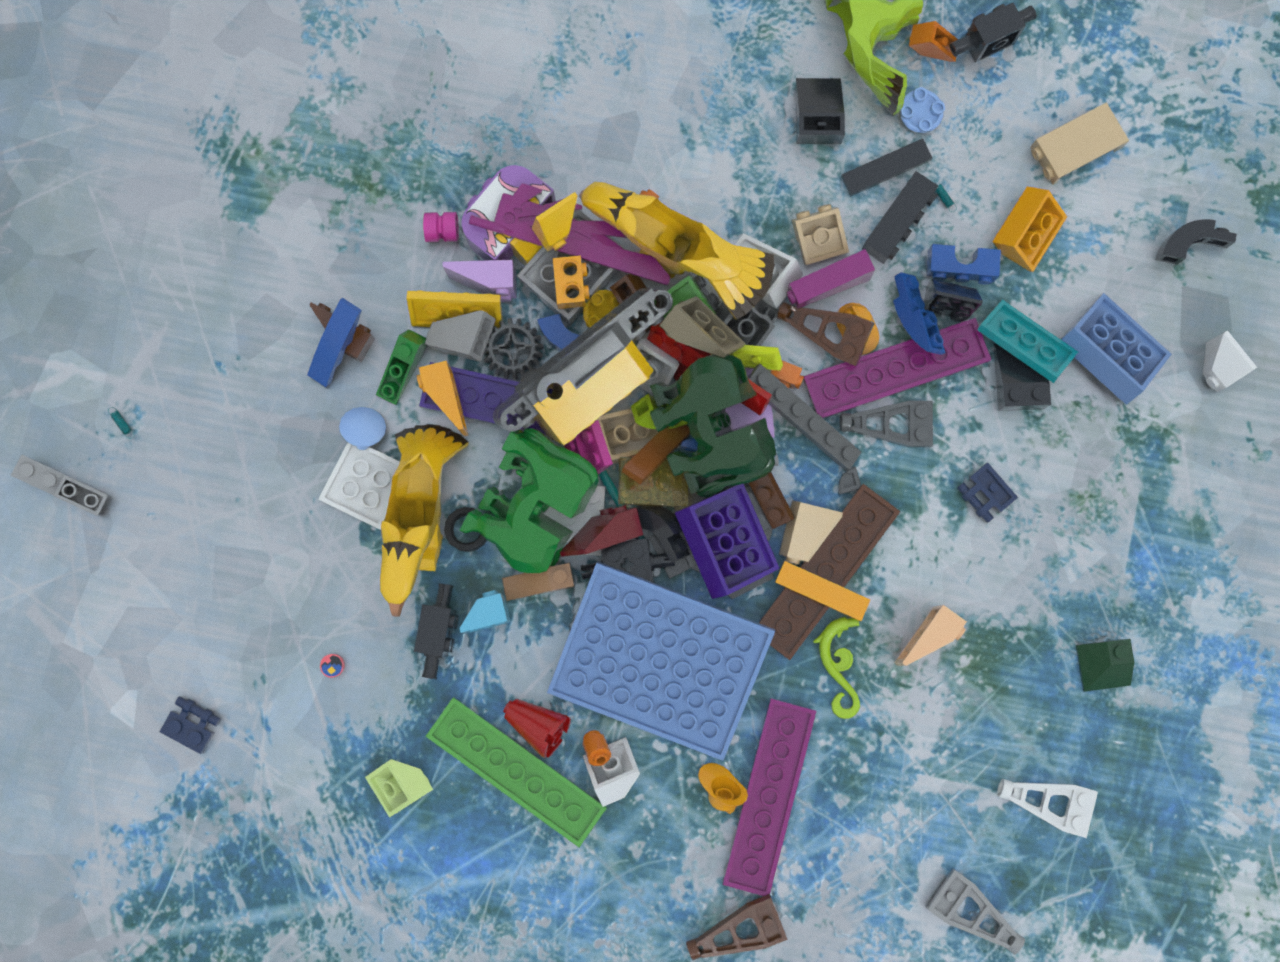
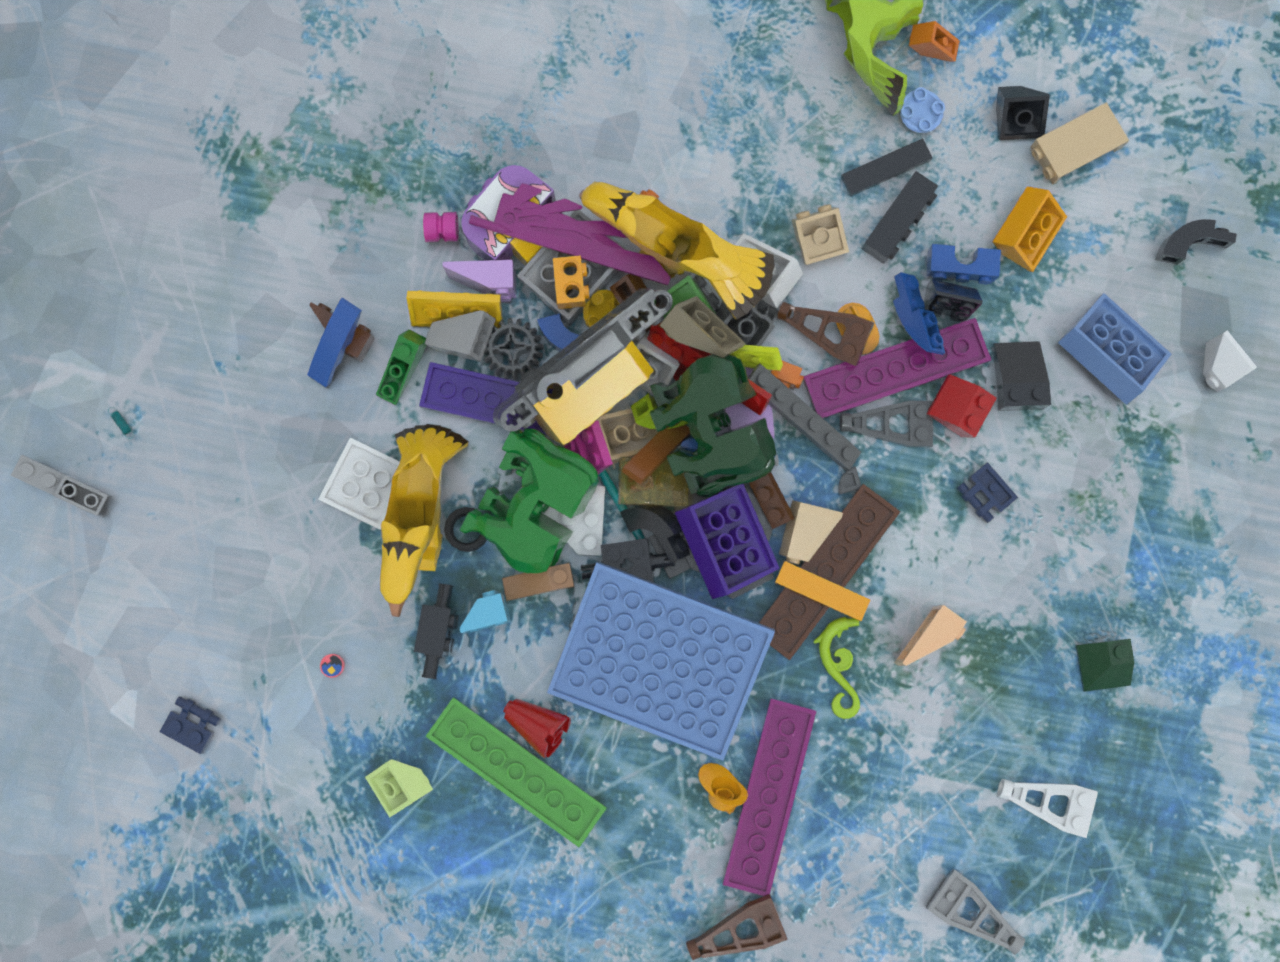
light blue dish [339,407,386,450] -> none
light orange slope [417,361,469,436] -> none
yellow slope [532,192,578,252] -> none
dark red slope [560,505,643,557] -> none
orange brick [582,730,611,766] -> none
white slope [583,737,640,807] -> none
magenta slope [786,249,875,309] -> none
black slope [796,78,845,144] -> none
teal piece [934,180,957,212] -> none
black brick [949,2,1037,63] -> none
teal plate [977,299,1078,383] -> none
none -> red slope [926,374,997,438]
none -> black slope [996,86,1050,140]

